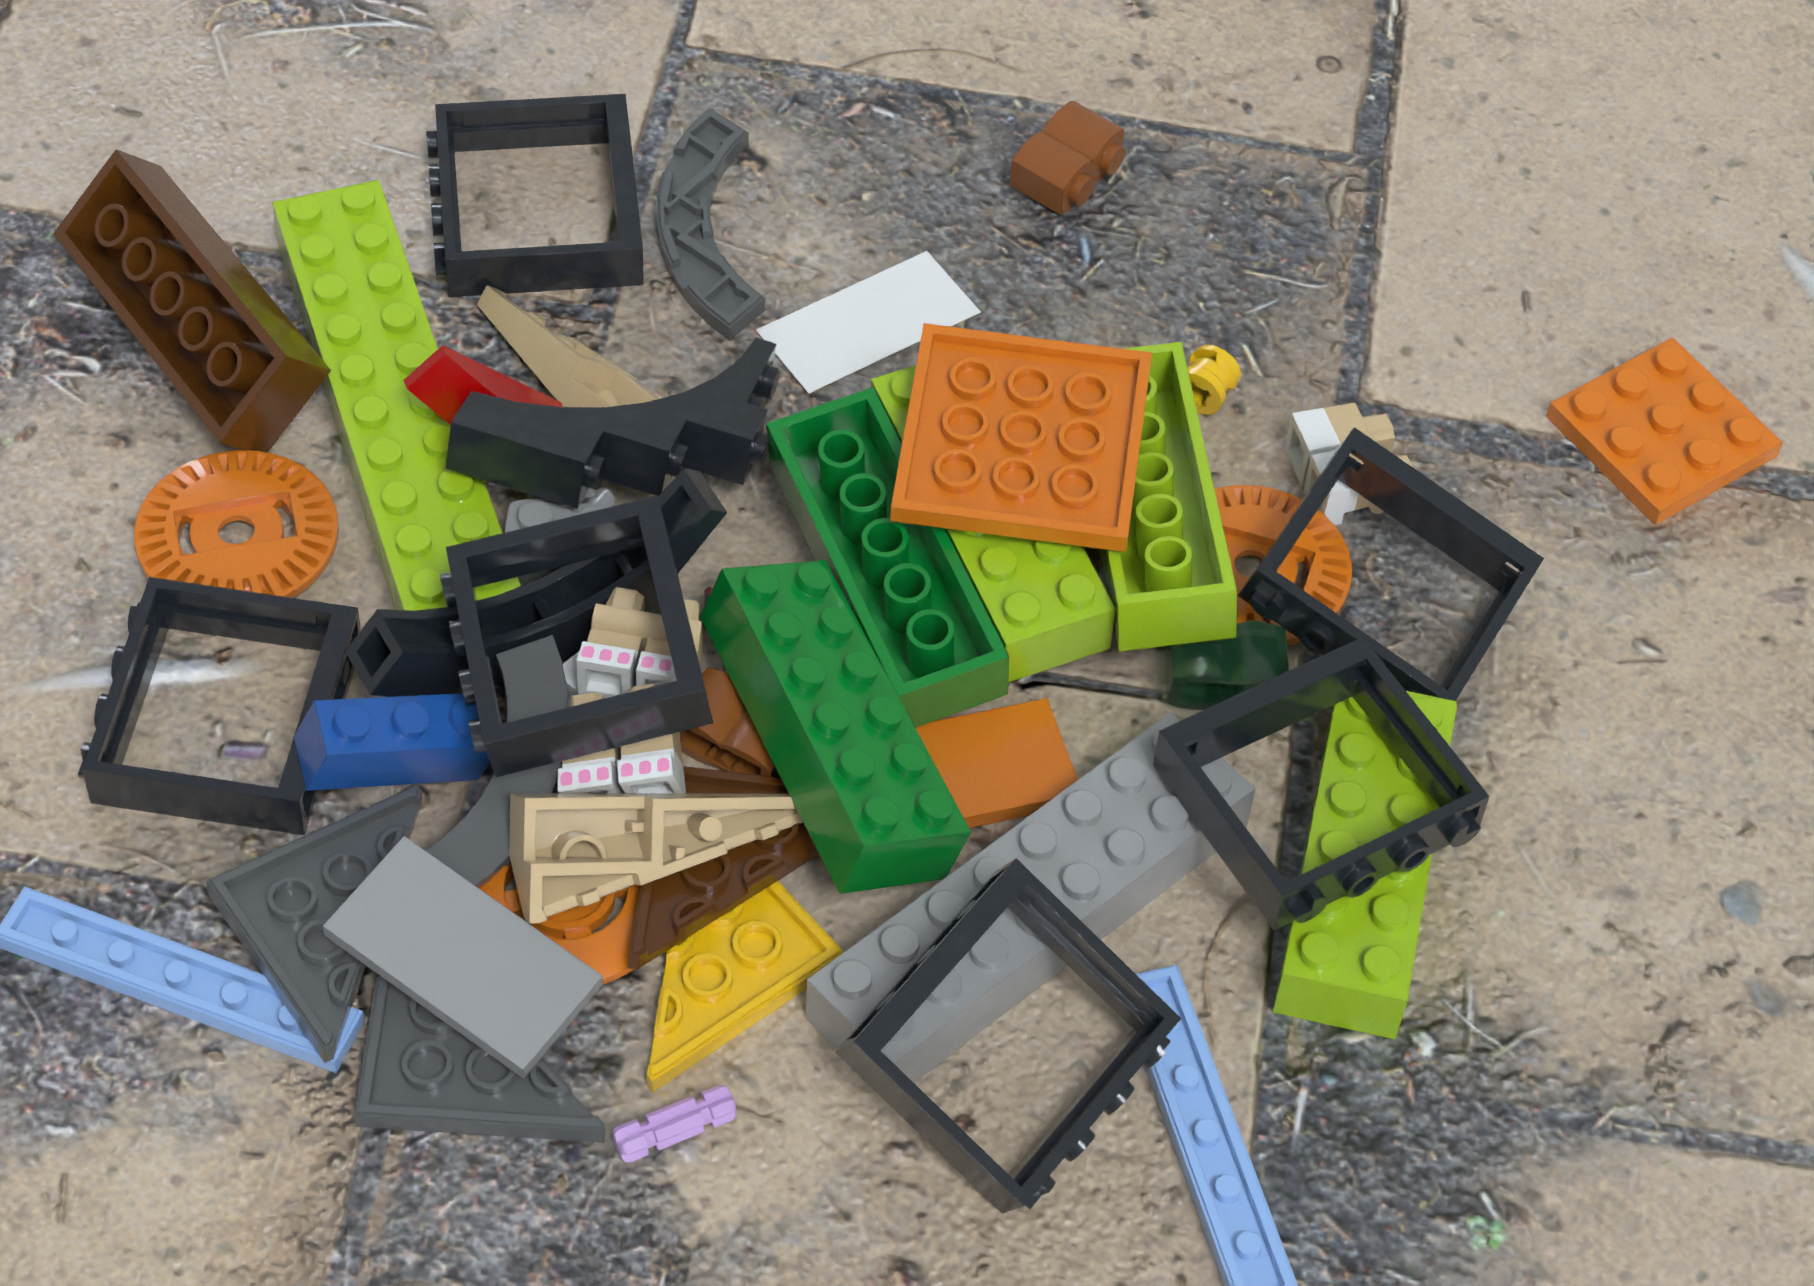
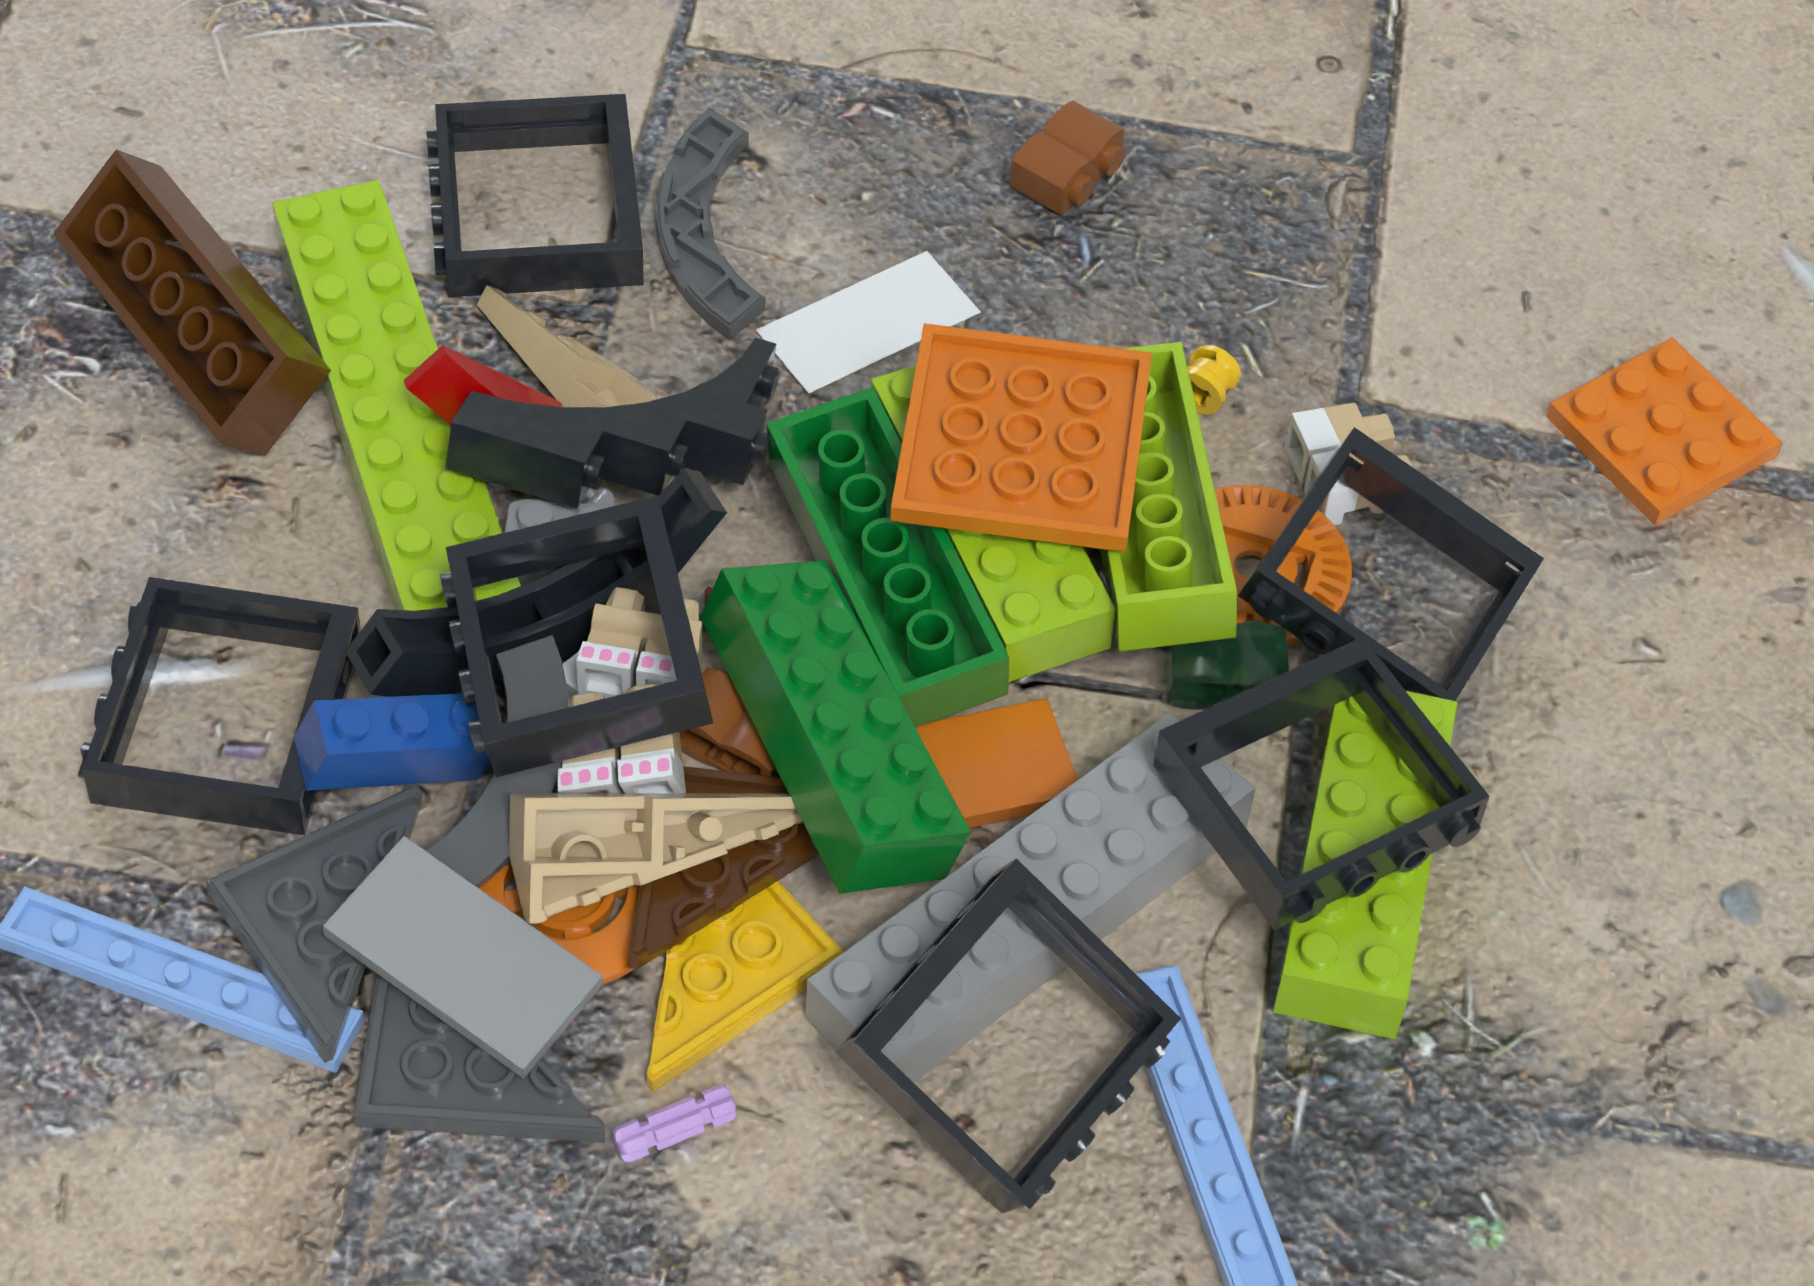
orange piece [134,450,339,598] -> none

